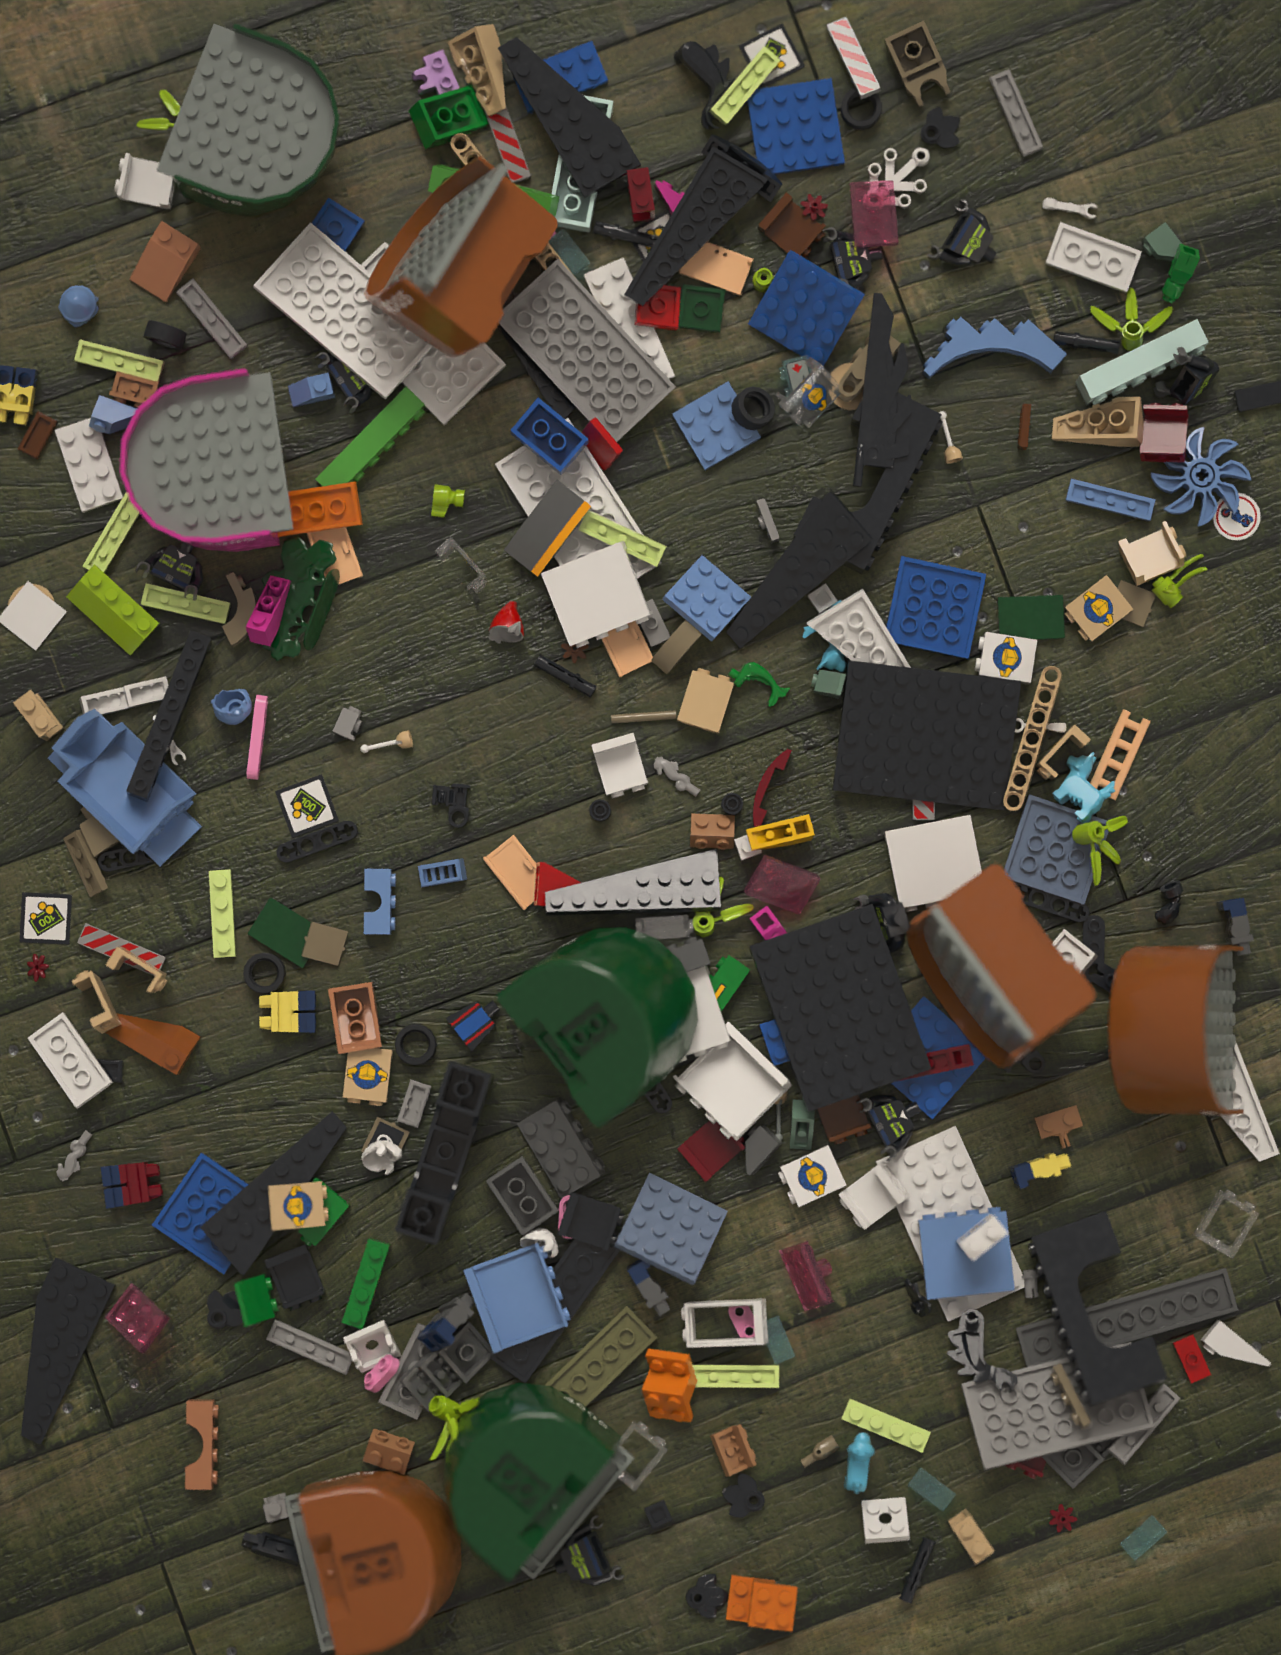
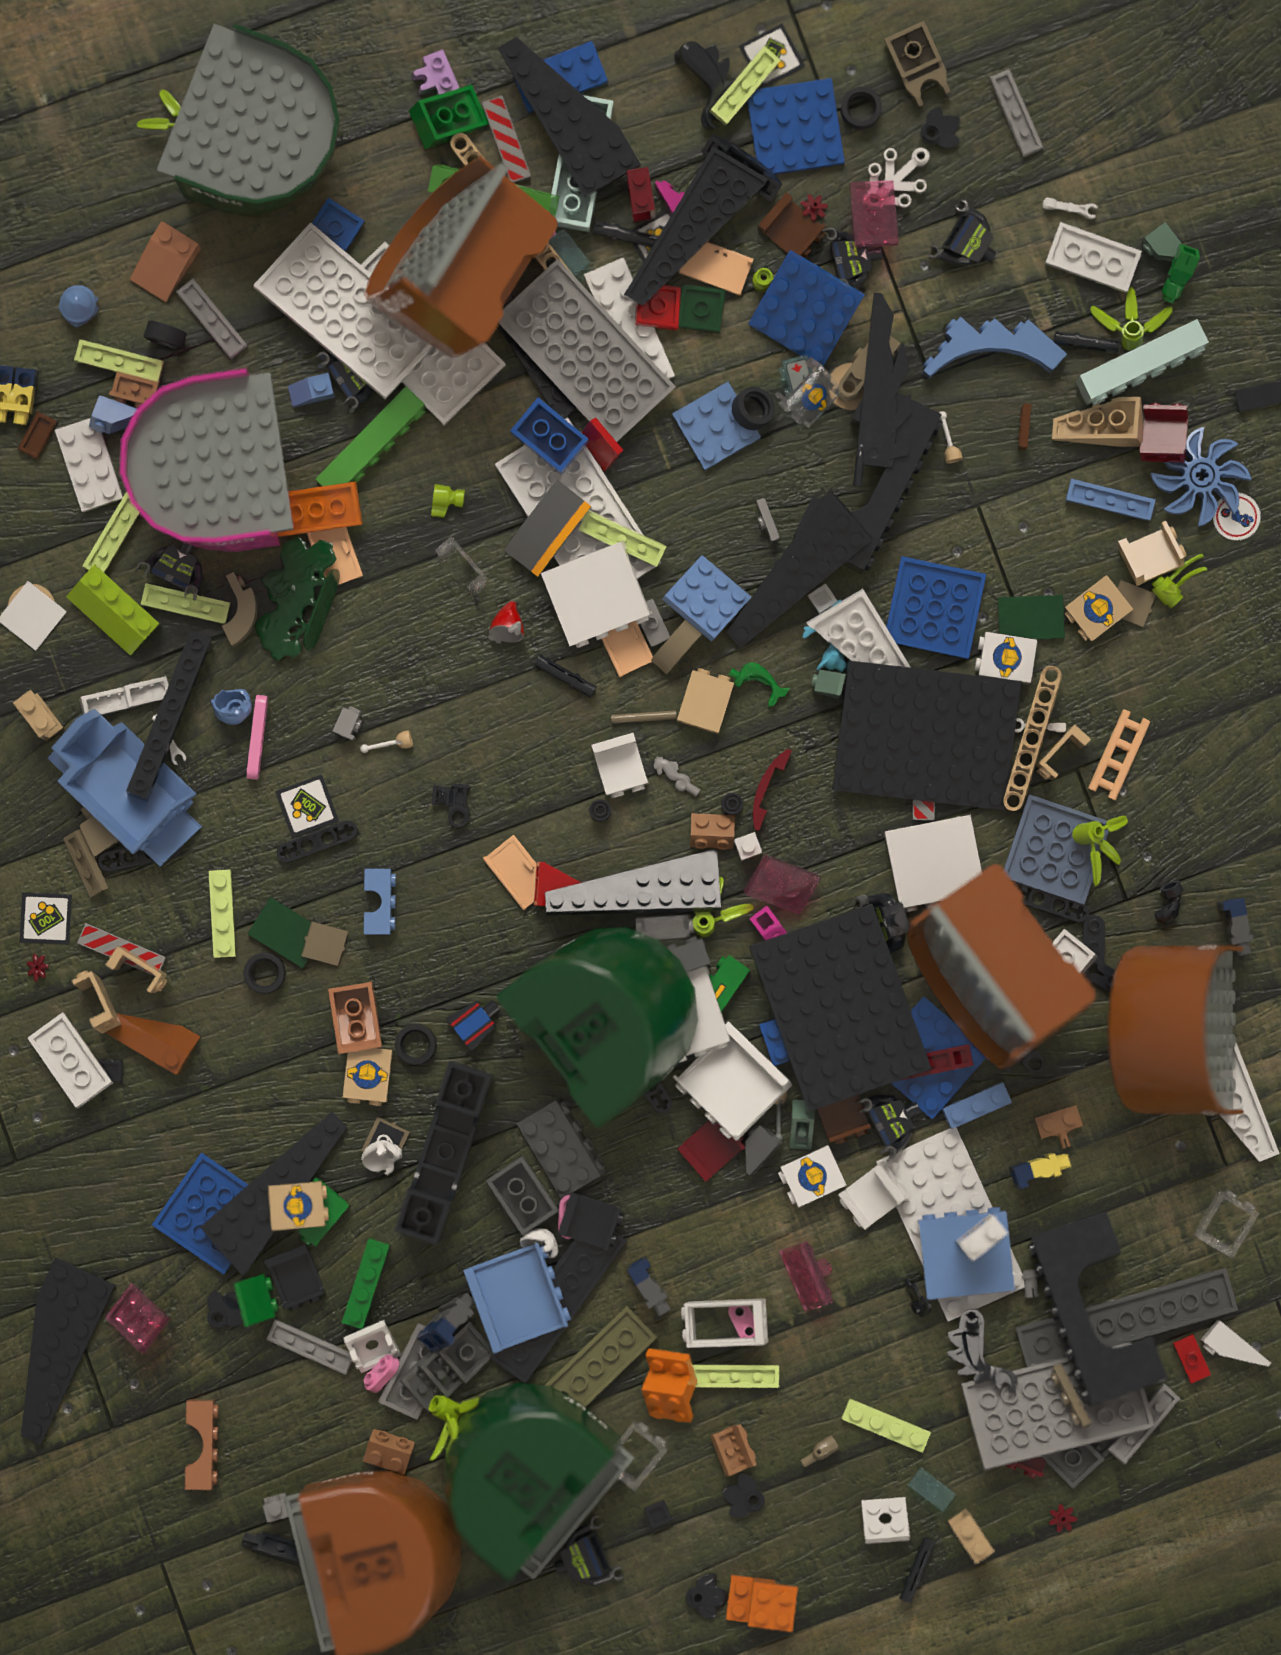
light grey animal [56,1130,92,1182] -> none
dark red hips [101,1162,163,1209] -> none
white panel [115,153,176,209] -> none
dark pink slope [246,576,291,646] -> none
light yellow hips [259,990,316,1033] -> none
light grey plate [397,1080,432,1128] -> none
medium blue slope [418,858,467,887] -> none
tan wedge [448,24,506,116] -> none
reddish brown plant [561,644,589,663] -> none
sand blue plate [614,1173,728,1285] -> none
yellow slope [746,814,815,851] -> none
clear light blue plate [766,1315,795,1365] -> none
tile [826,17,881,99] -> none
medium azure animal [844,1433,875,1494] -> none
medium azure animal [1052,752,1115,823] -> none
clear light blue plate [1120,1515,1167,1561] -> none
black torso [1153,347,1219,405] -> none
none -> medium blue arch [941,1082,1012,1129]

